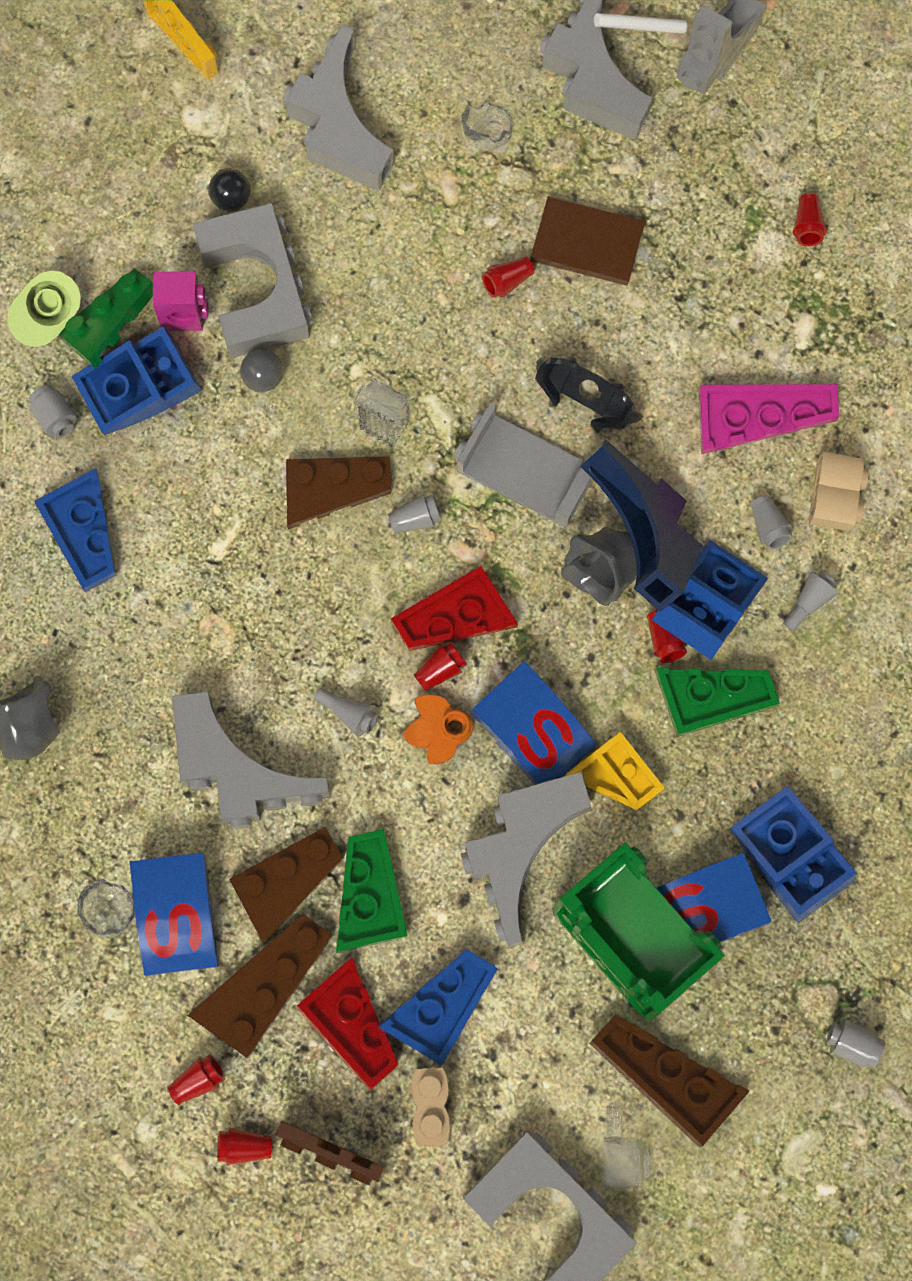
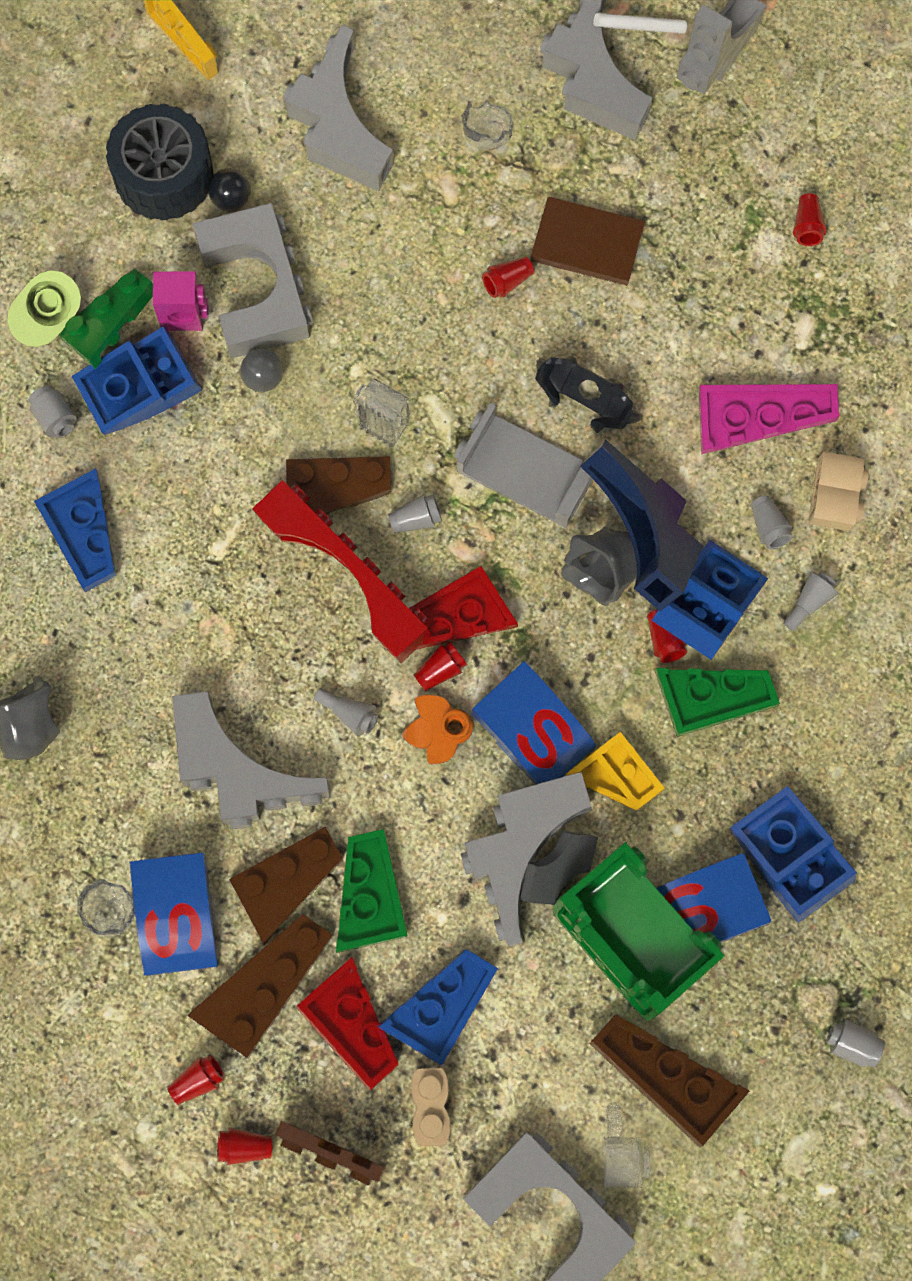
none -> black wheel [106,104,214,221]
none -> red arch [252,480,432,664]
none -> dark grey tile [520,831,598,905]

